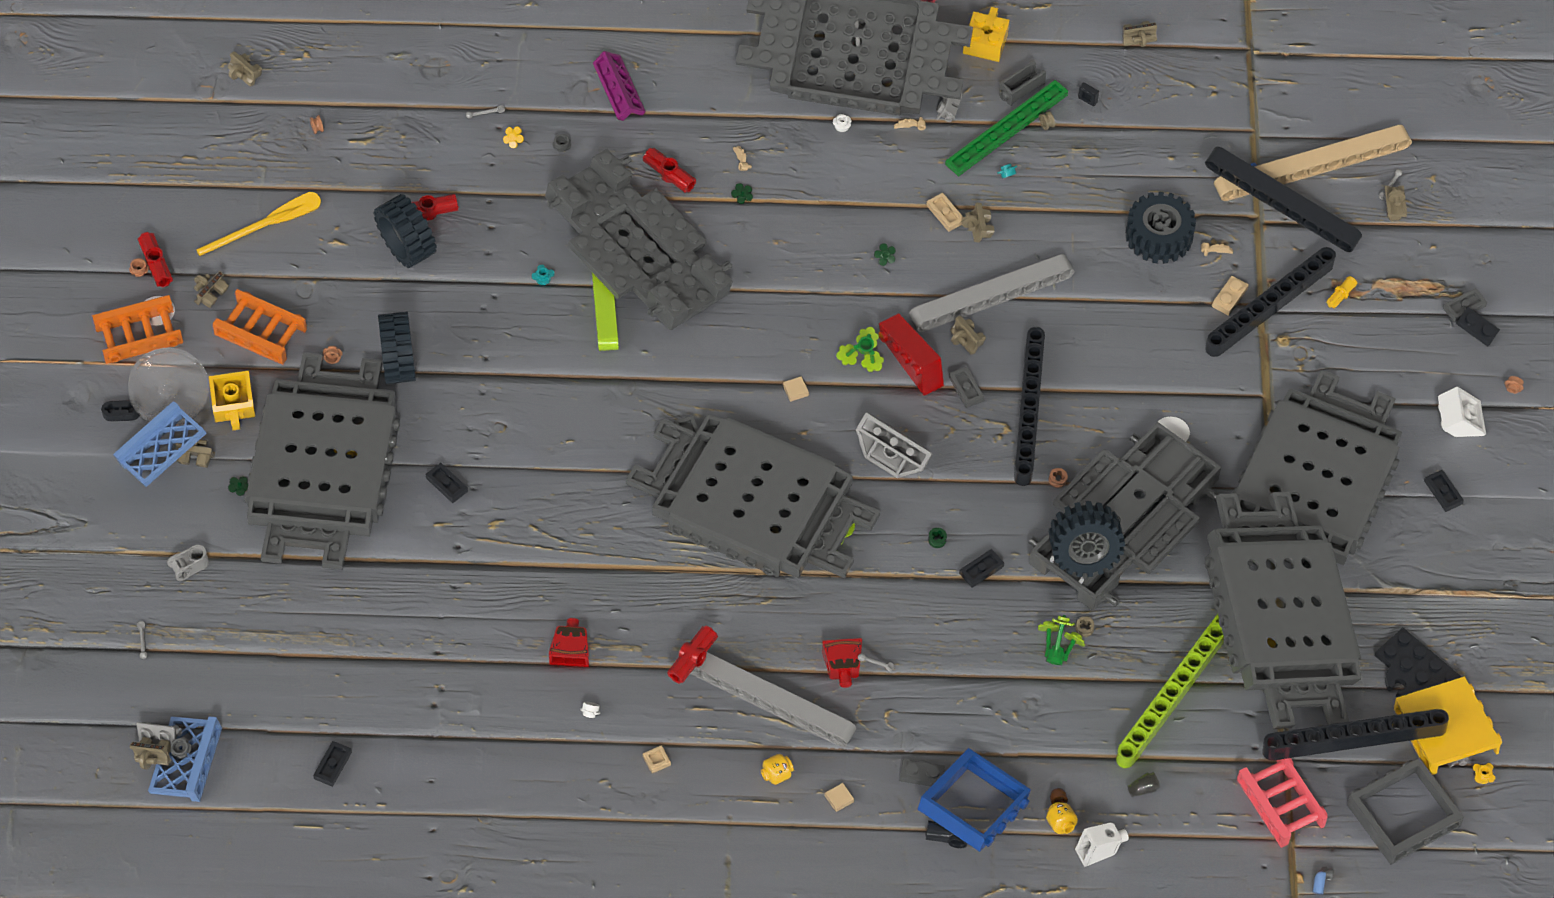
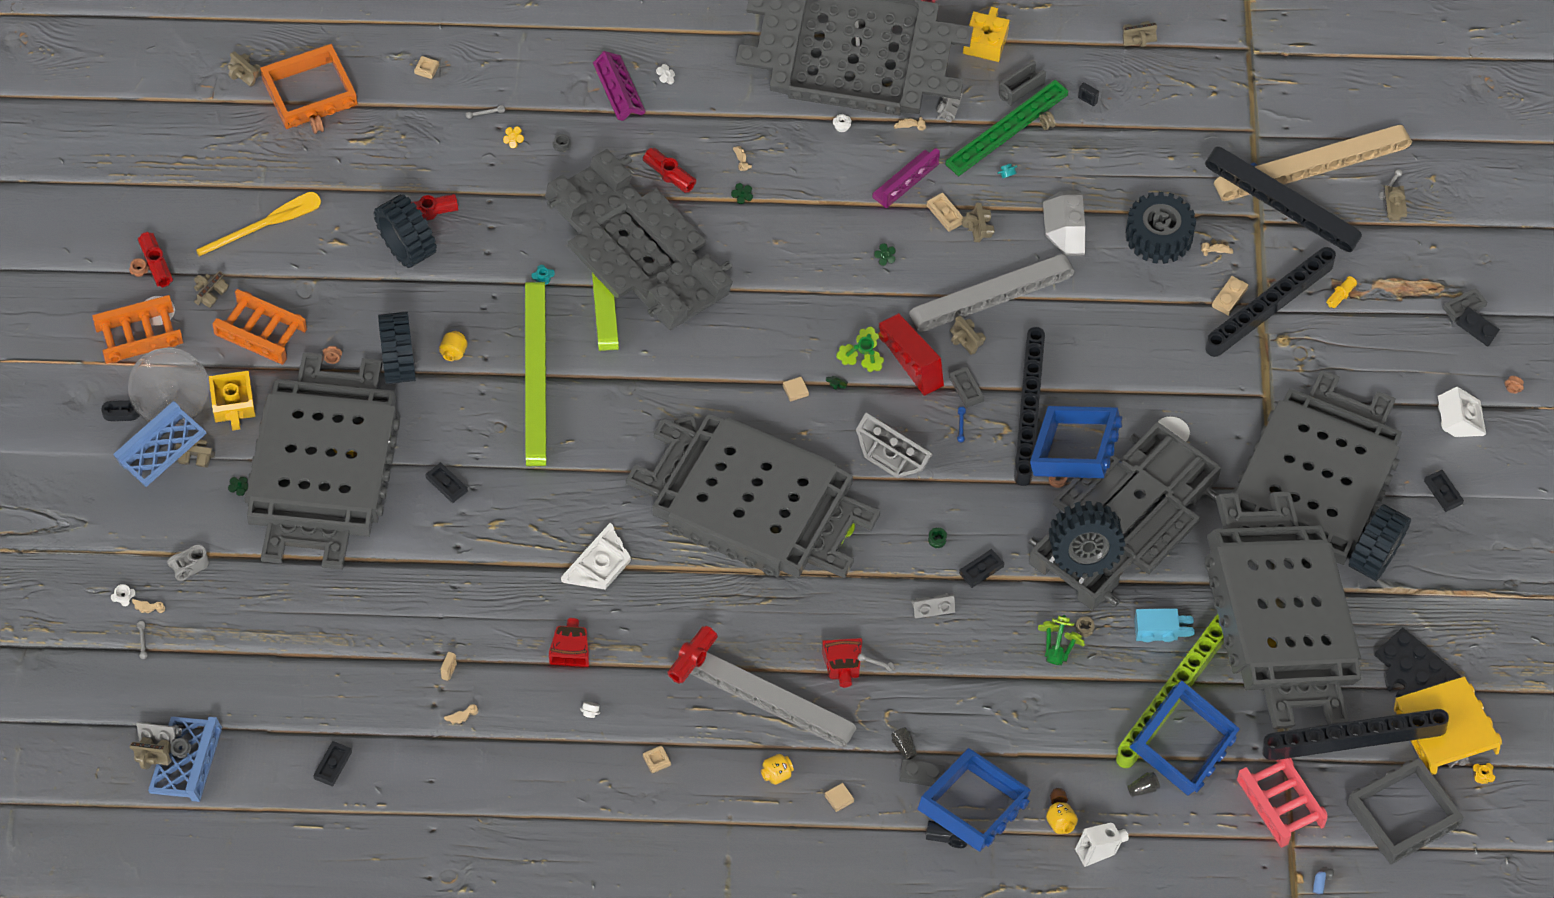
none -> white plate [111,584,136,606]
none -> tan piece [132,599,166,613]
none -> orange window [260,44,357,129]
none -> tan tile [414,56,439,79]
none -> yellow head [439,331,468,361]
none -> tan tile [440,652,457,681]
none -> tan piece [444,704,478,724]
none -> lime beam [525,282,546,467]
none -> white wing [561,523,631,590]
none -> white plant [656,64,675,84]
none -> dark green plant [826,376,848,390]
none -> magenta fence [872,148,940,209]
none -> clear smoke cone [891,727,917,760]
none -> light grey hinge [911,593,955,619]
none -> blue hinge [957,407,966,443]
none -> blue window [1030,406,1122,478]
none -> light grey wedge [1043,190,1085,256]
none -> blue window [1129,680,1240,796]
none -> medium azure hinge [1134,609,1195,642]
none -> black wheel [1348,504,1411,581]

